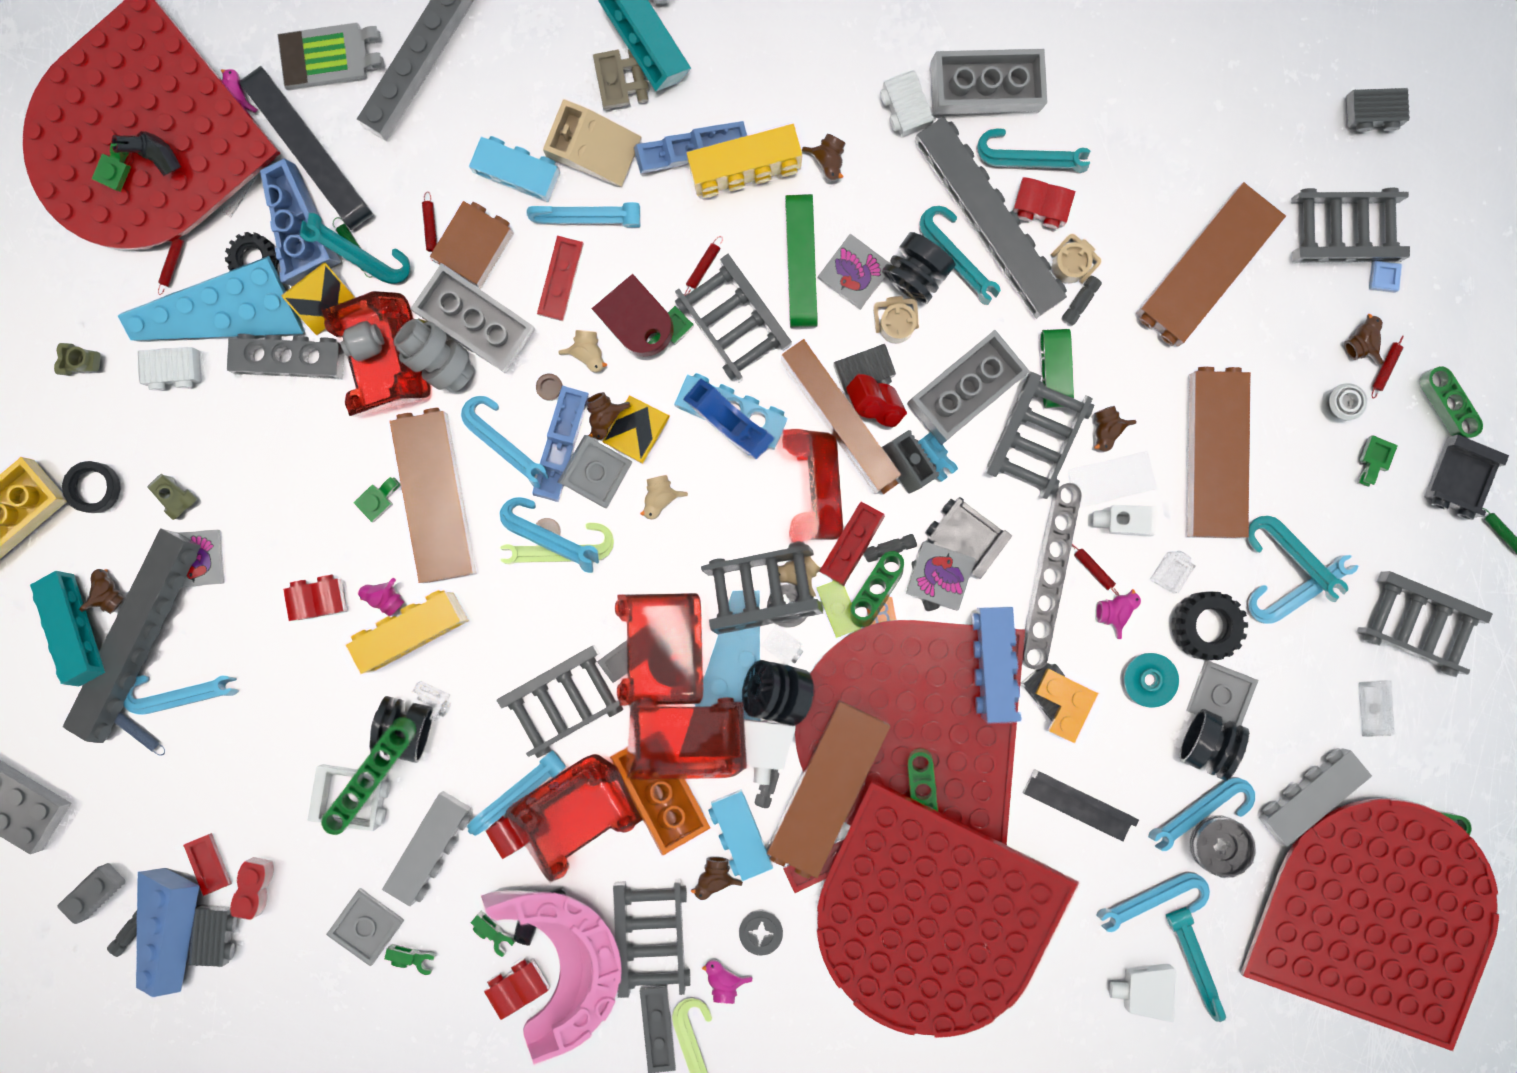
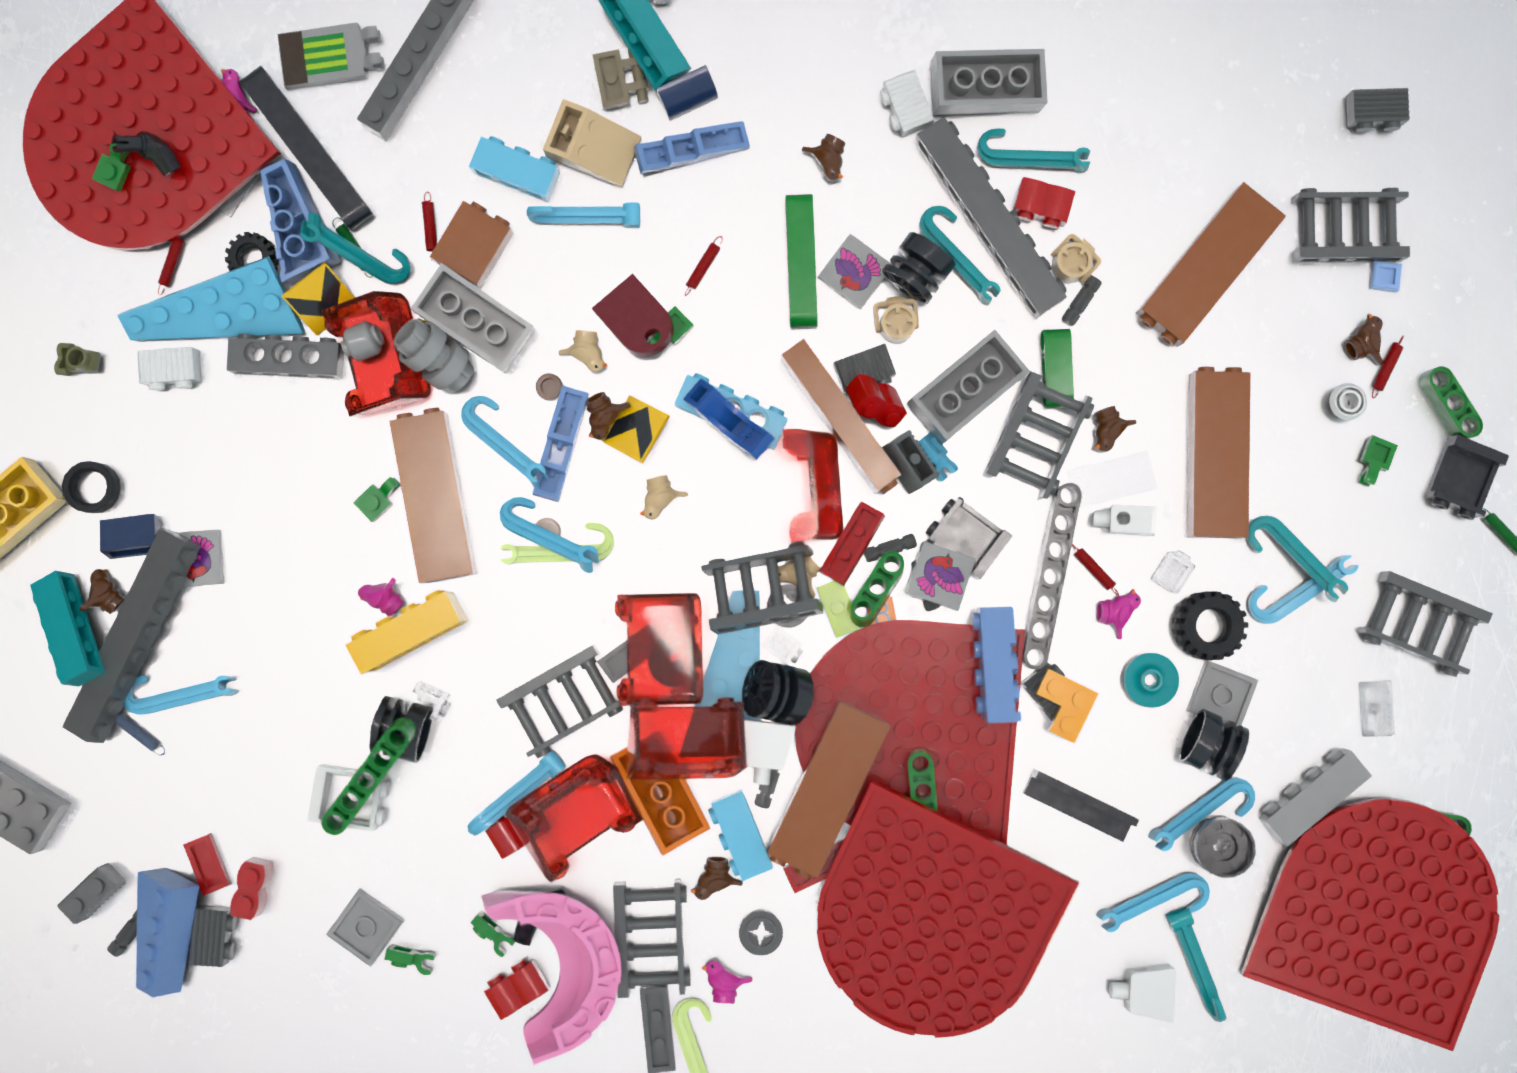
olive plate [147,473,197,520] -> none
brick [283,574,347,621] -> none
light grey brick [381,791,471,907] -> none
red tile [536,235,584,322] -> none
light grey tile [558,434,633,509] -> none
dark grey fence [674,253,792,383] -> none
yellow brick [686,123,803,198] -> none
none -> dark blue brick [99,513,161,560]
none -> dark blue brick [656,65,718,121]

